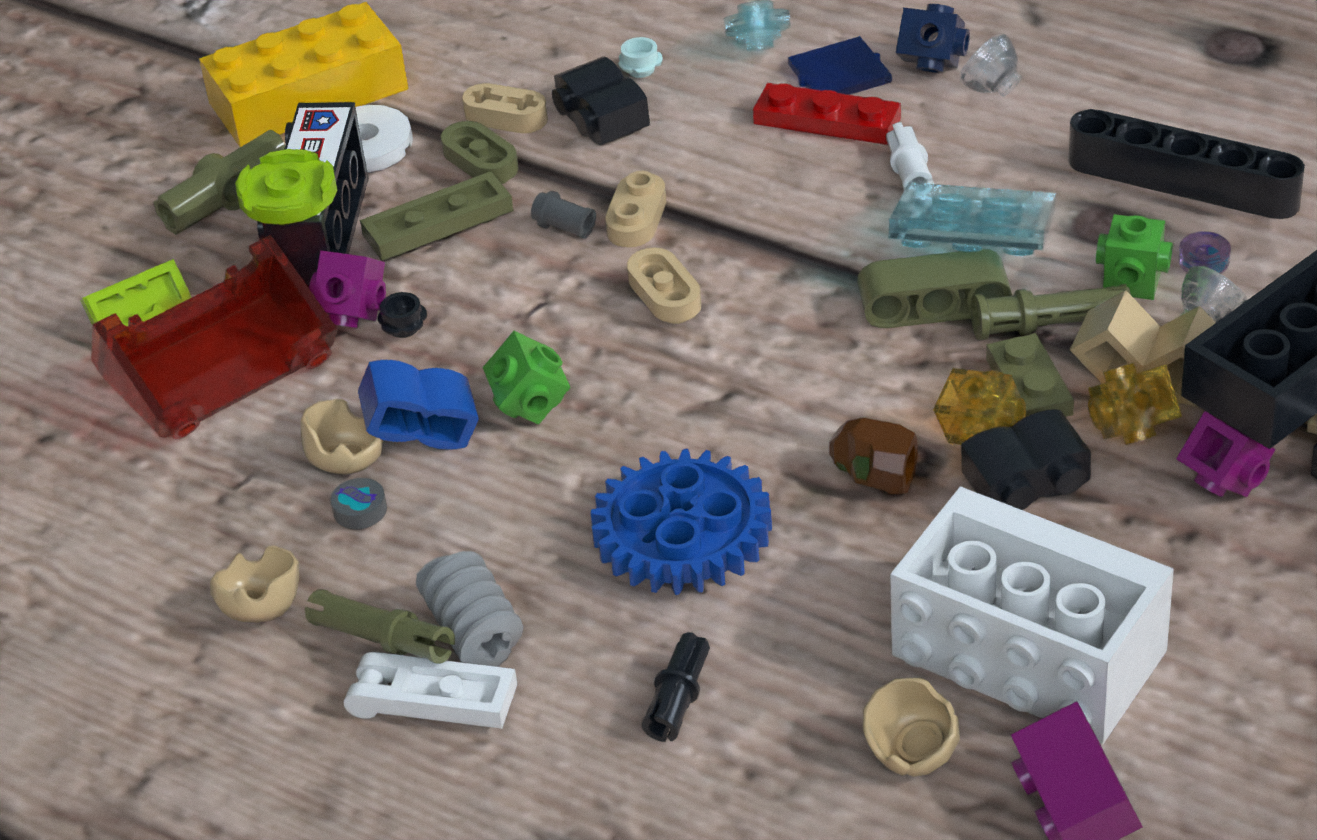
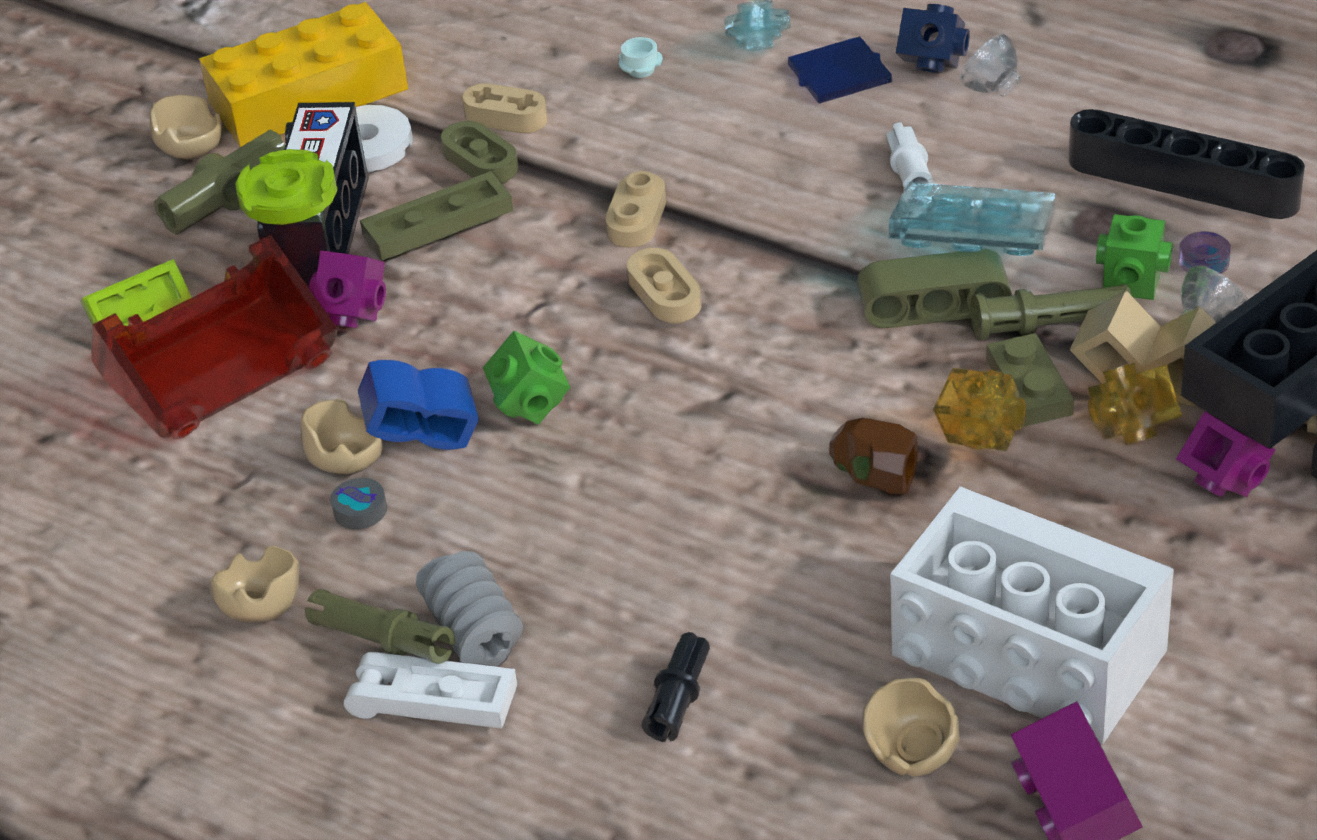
black plate [377,292,427,338] -> none
dark grey pin [531,191,596,239] -> none
black brick [552,56,650,145] -> none
blue gear [591,449,772,595] -> none
red plate [753,83,901,145] -> none
black brick [961,409,1091,510] -> none
none -> tan hair [150,95,222,159]

